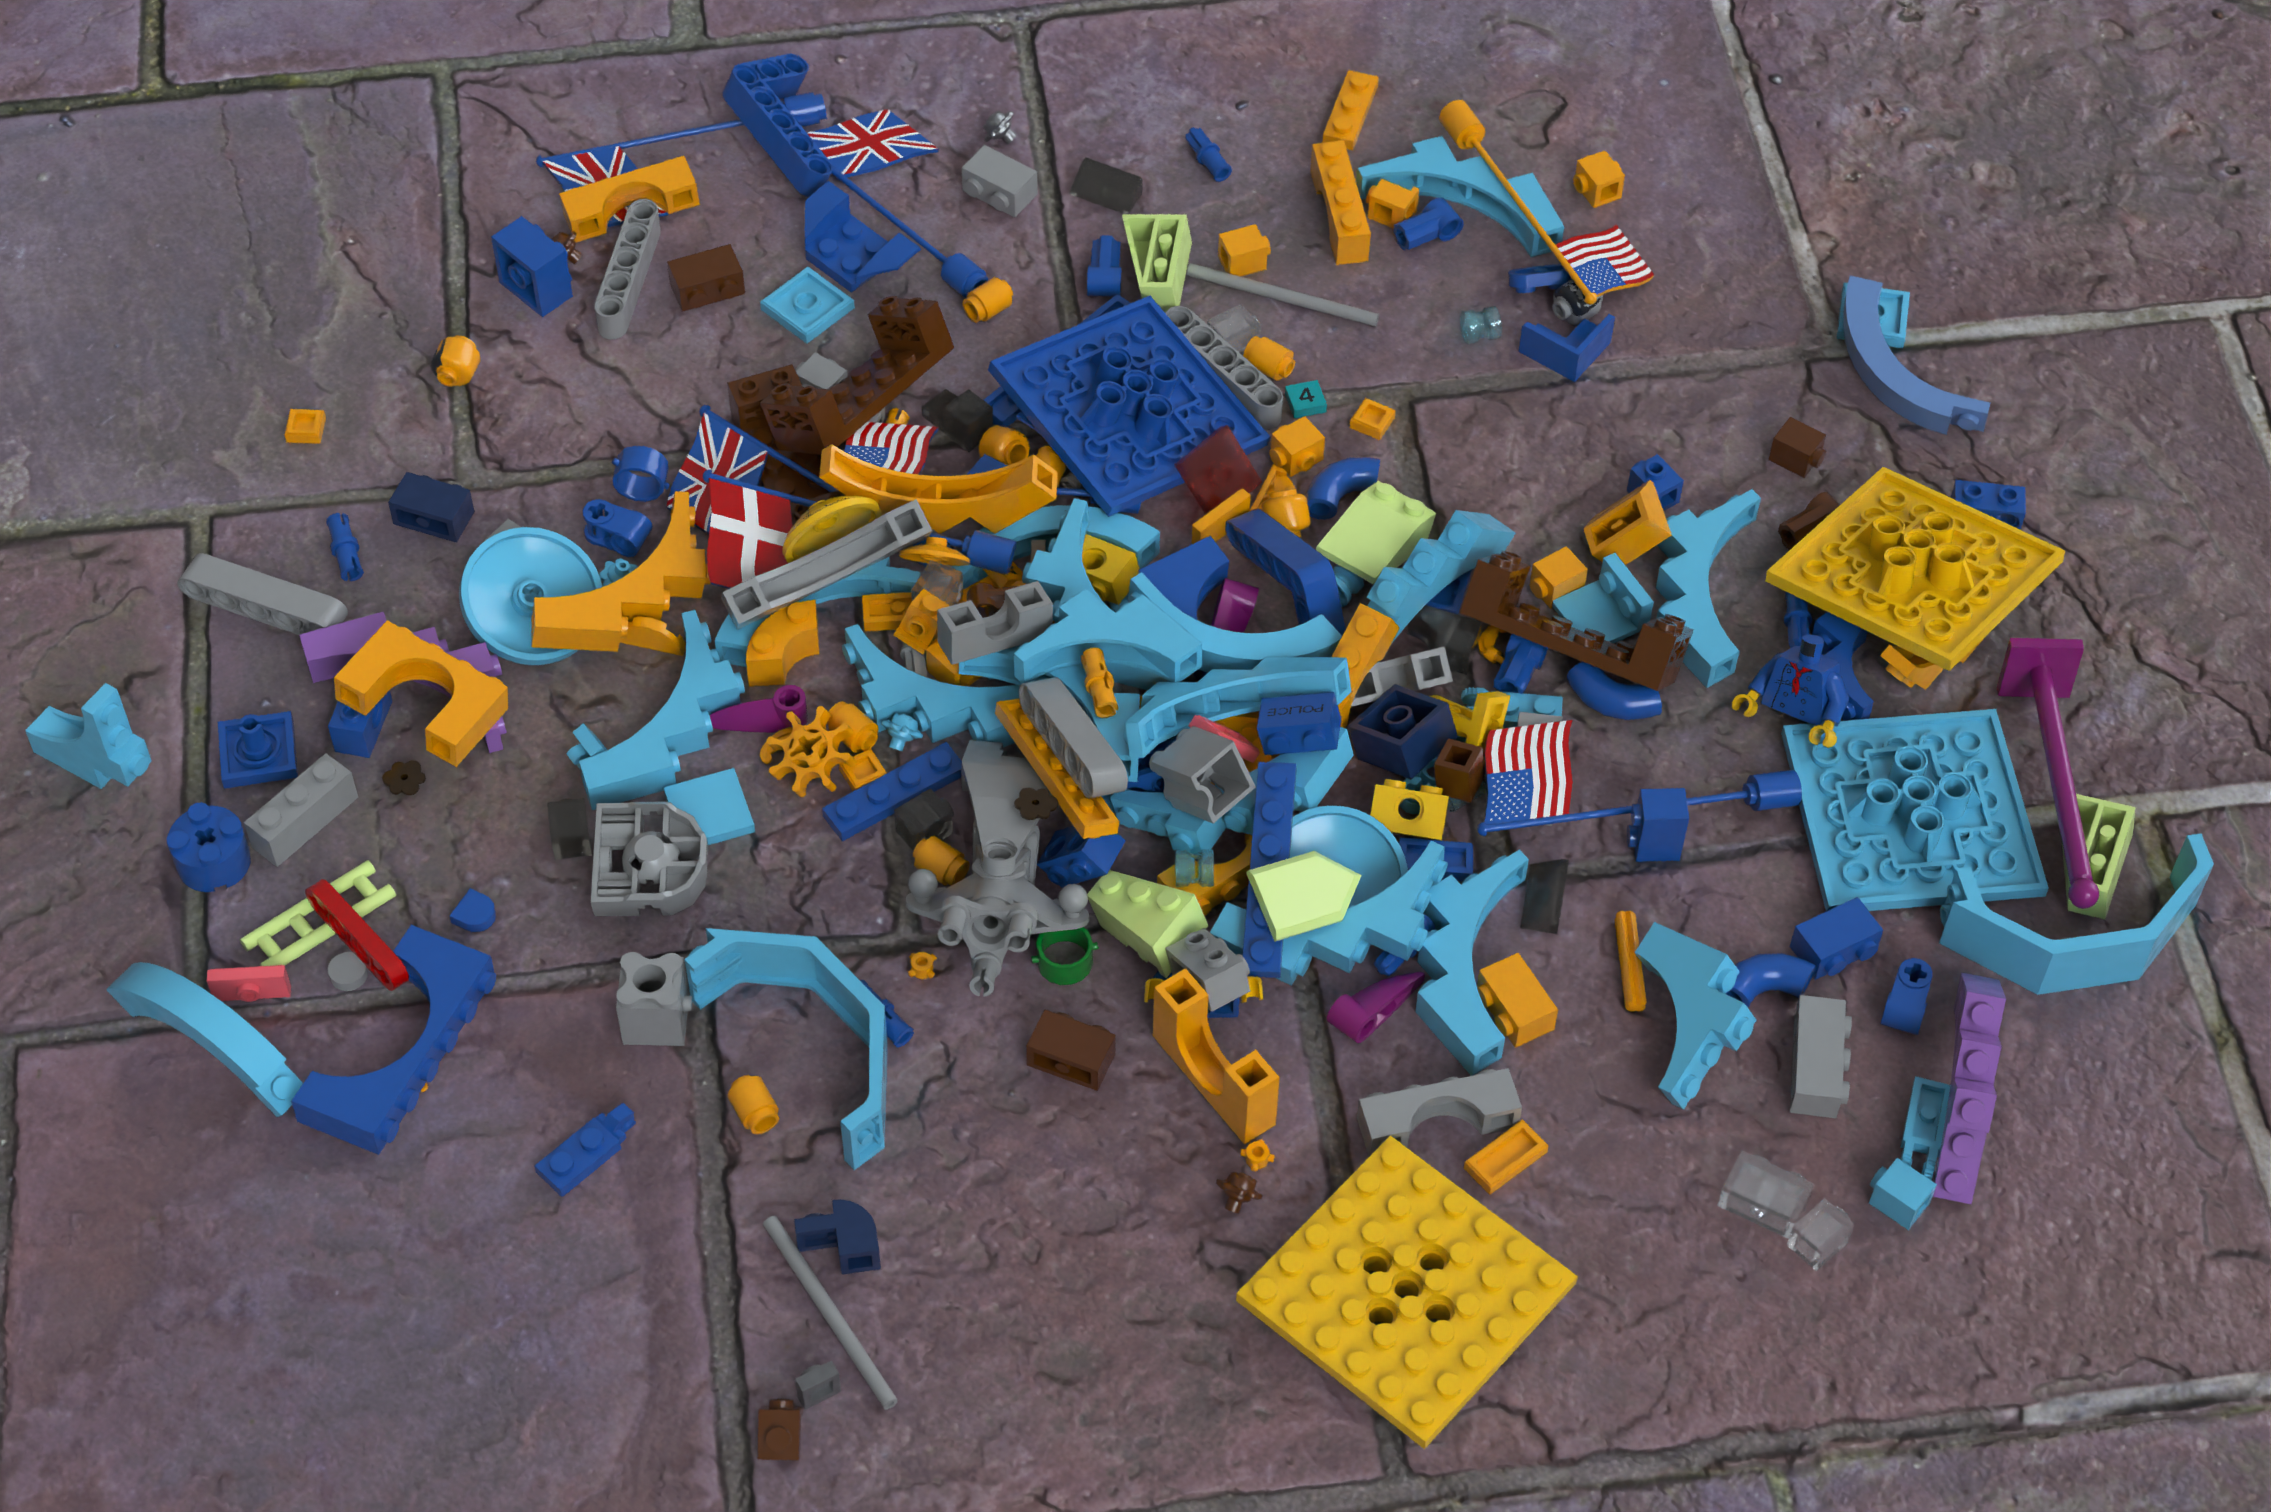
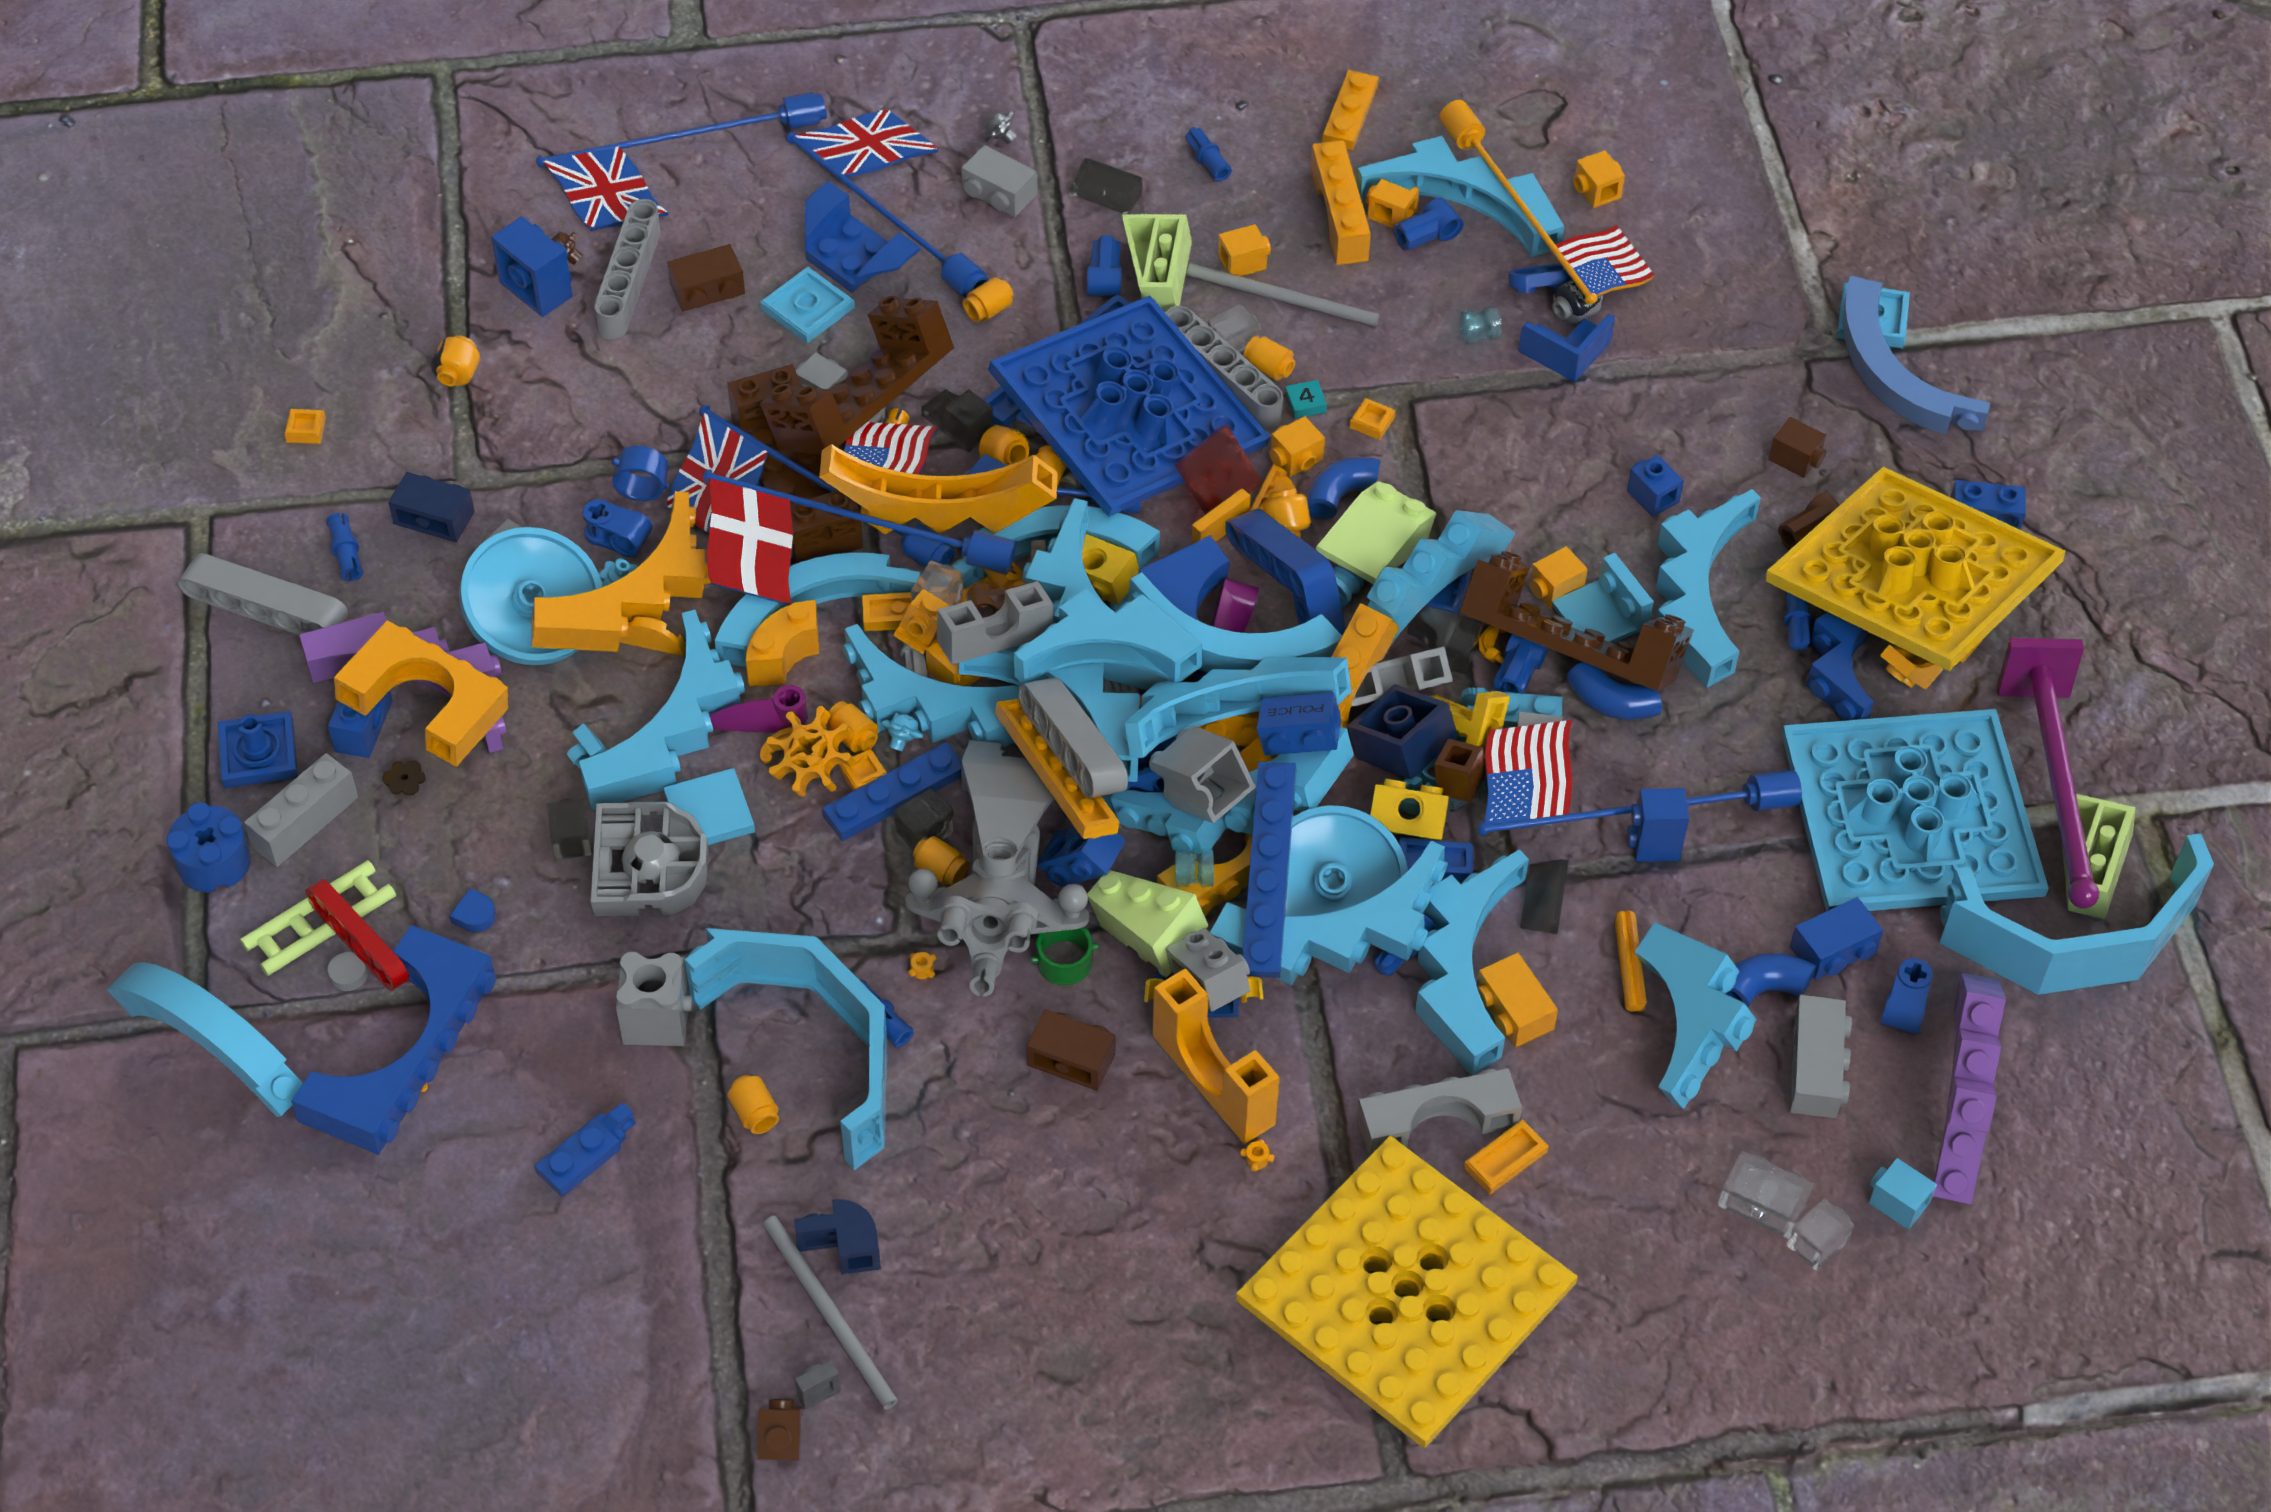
medium azure arch [25,683,152,789] -> none
coral plate [206,965,291,1002] -> none
light orange arch [559,156,700,242] -> none
light grey arch [721,499,932,630] -> none
blue beam [722,54,833,197] -> none
yellow dish [782,496,882,563] -> none
light orange dish [899,537,970,566] -> none
dark brown plant [1014,788,1058,820] -> none
light orange pin [1080,648,1119,718] -> none
coral plate [1188,715,1260,763] -> none
reddish brown plant [1216,1172,1263,1214] -> none
yellowish green tile [1246,851,1361,942] -> none
magenta piece [1327,971,1425,1043] -> none
light orange slope [1583,480,1672,565] -> none
blue torso [1732,634,1849,748] -> none
medium azure hinge [1900,1076,1950,1181] -> none

